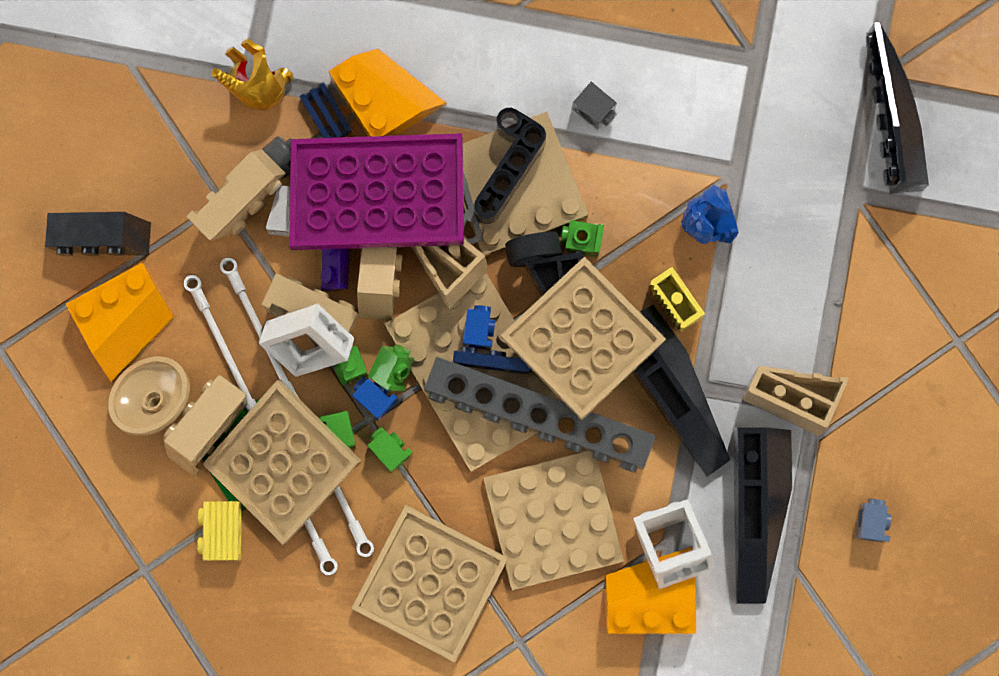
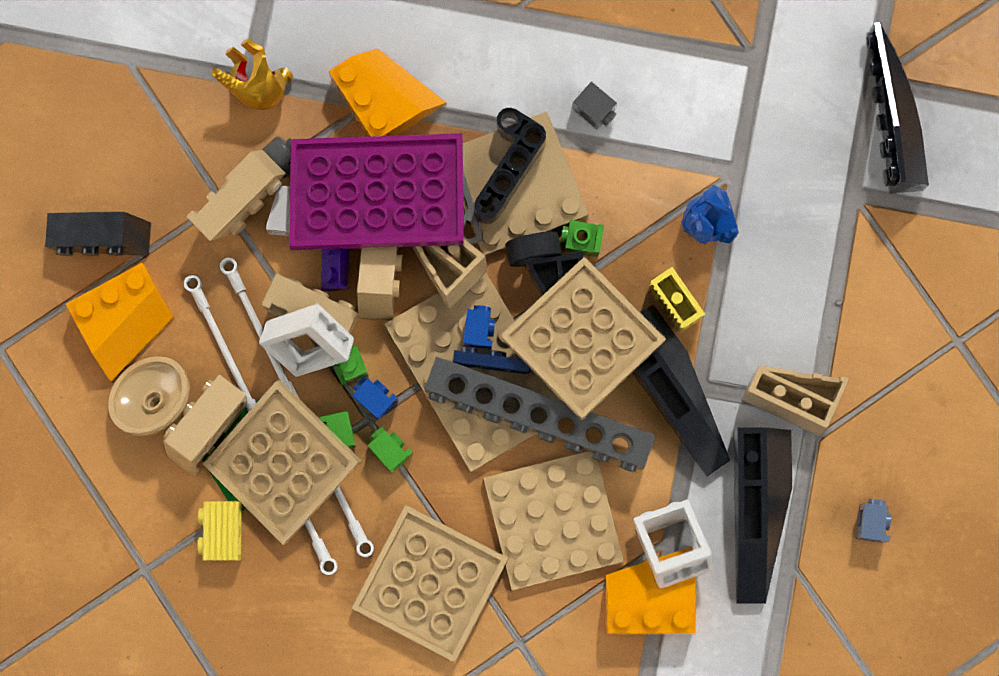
dark blue tile [299,82,353,138] -> none
bright green brick [368,344,415,391] -> none

